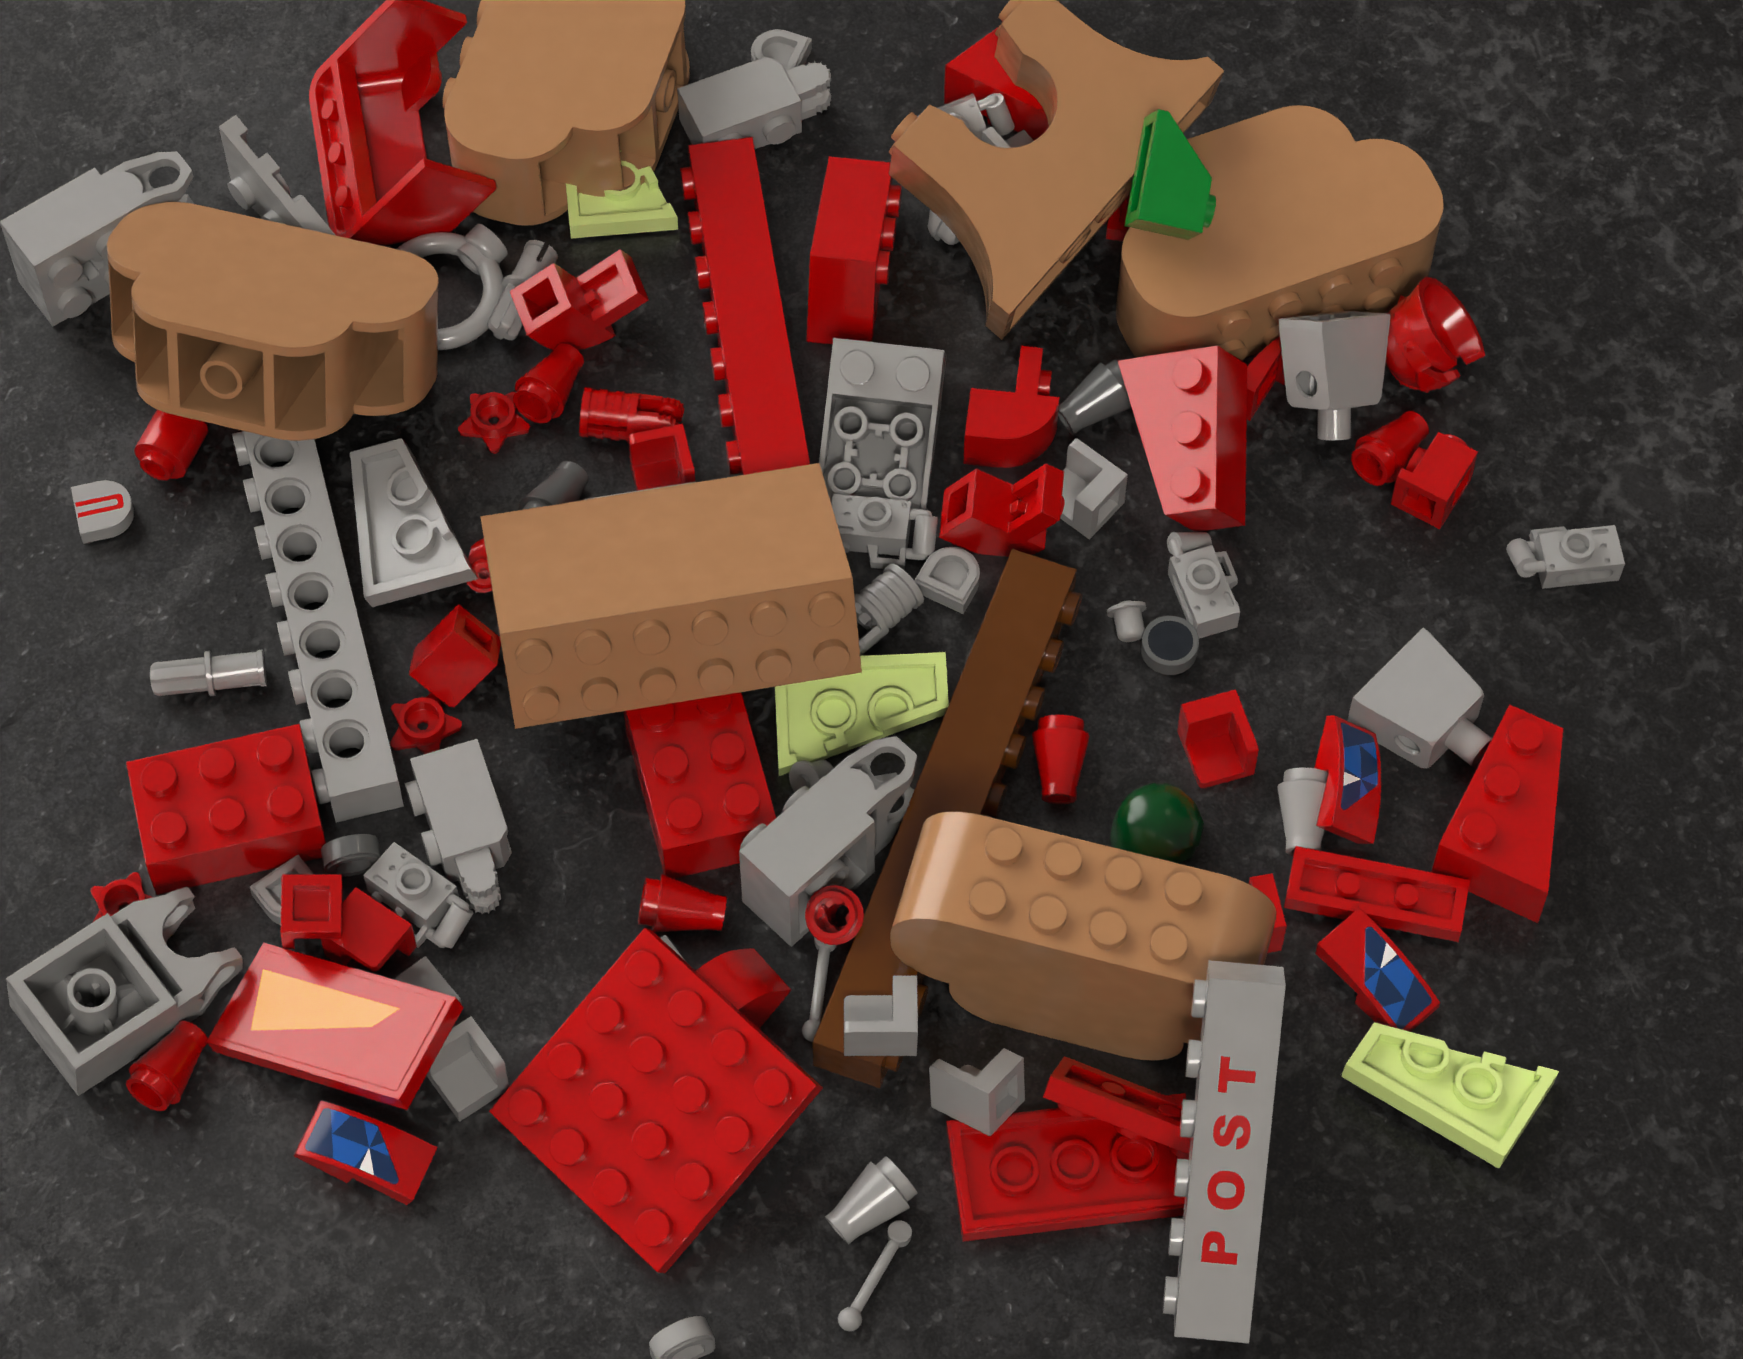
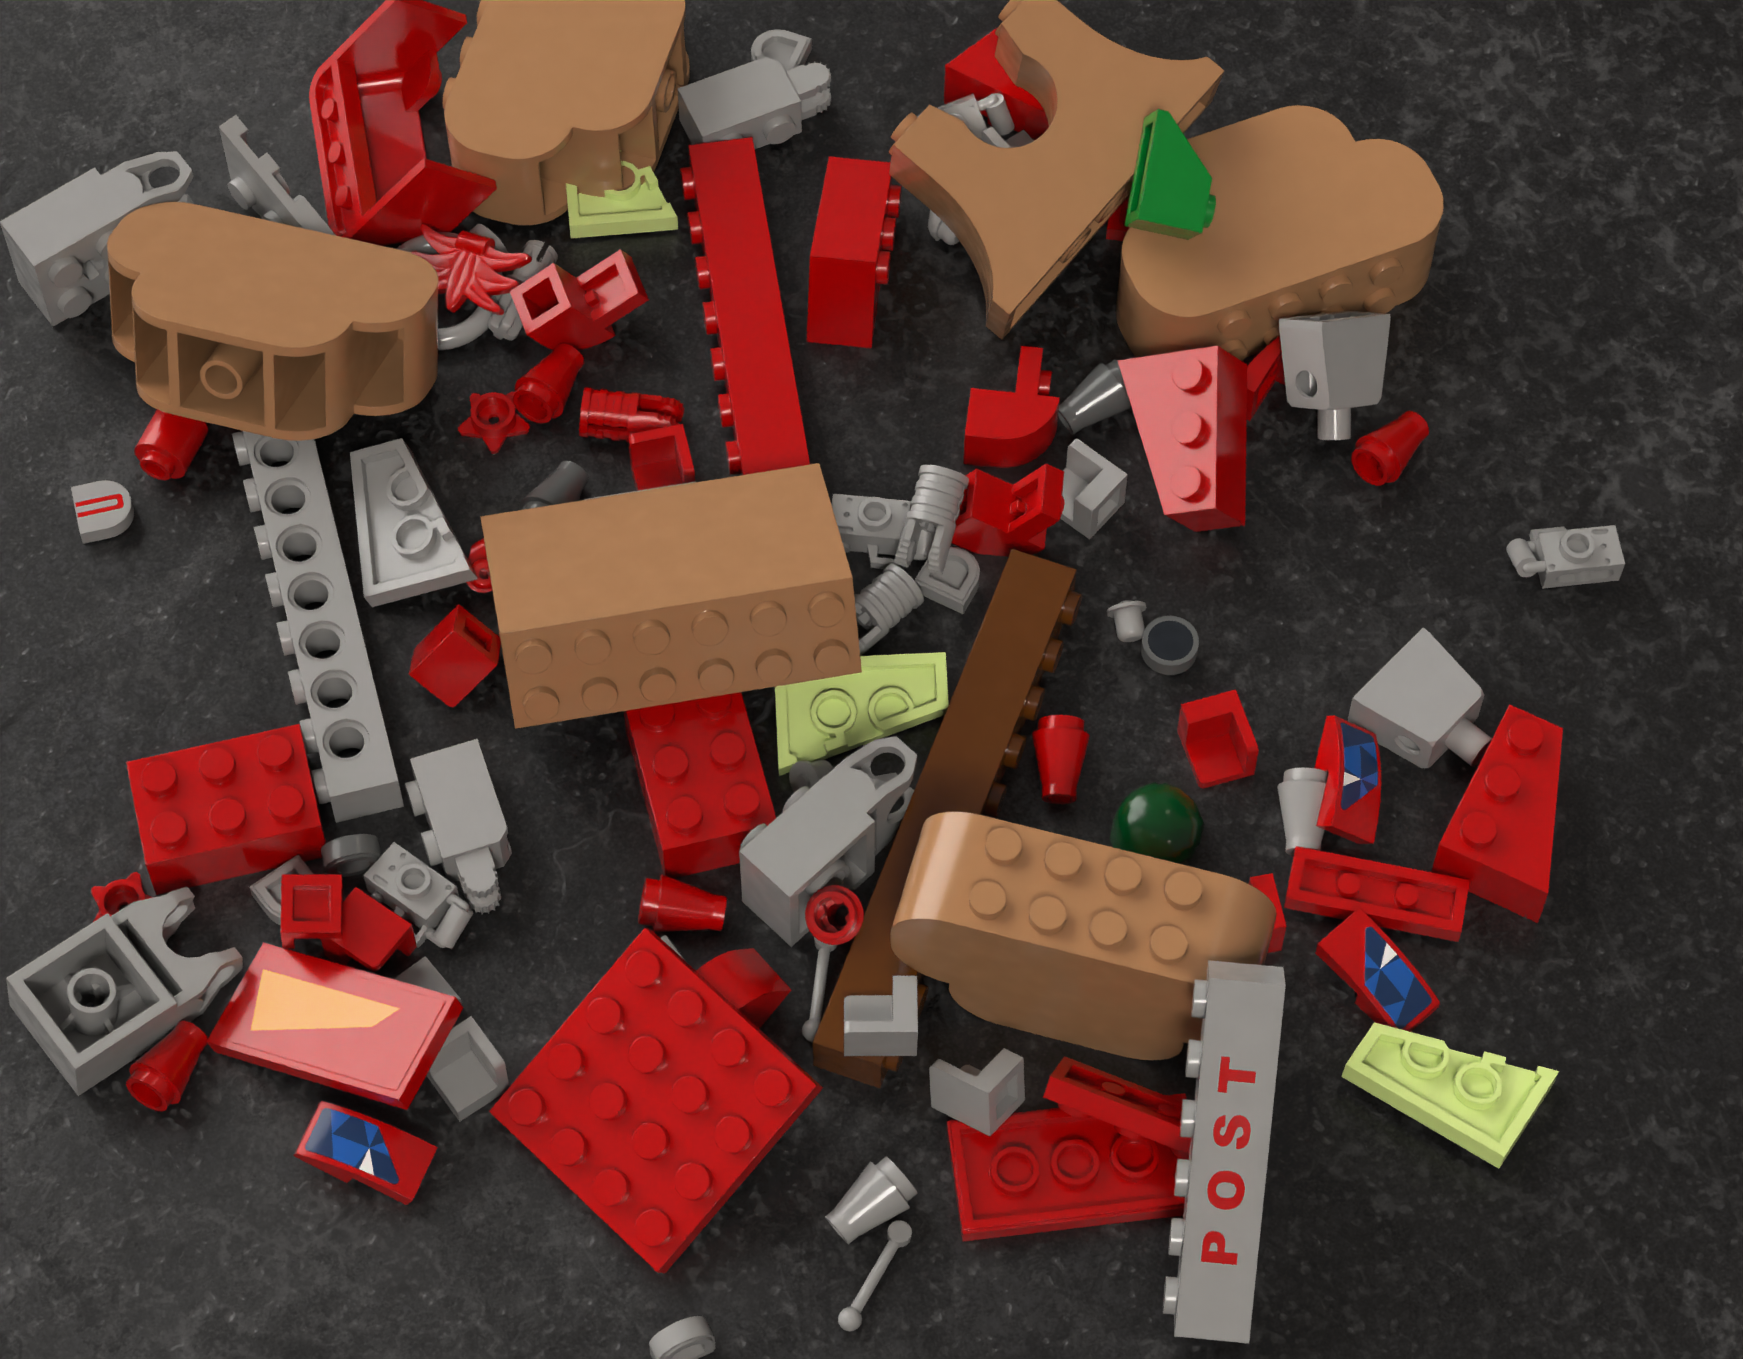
light grey axle [150,649,267,697] -> none
red plate [390,693,462,754] -> none
light grey slope [819,338,947,510] -> none
light grey piece [1167,532,1240,639] -> none
red helmet [1384,277,1486,393] -> none
red brick [1391,432,1478,529] -> none
none -> red piece [411,224,532,316]
none -> light grey hinge [894,465,969,575]

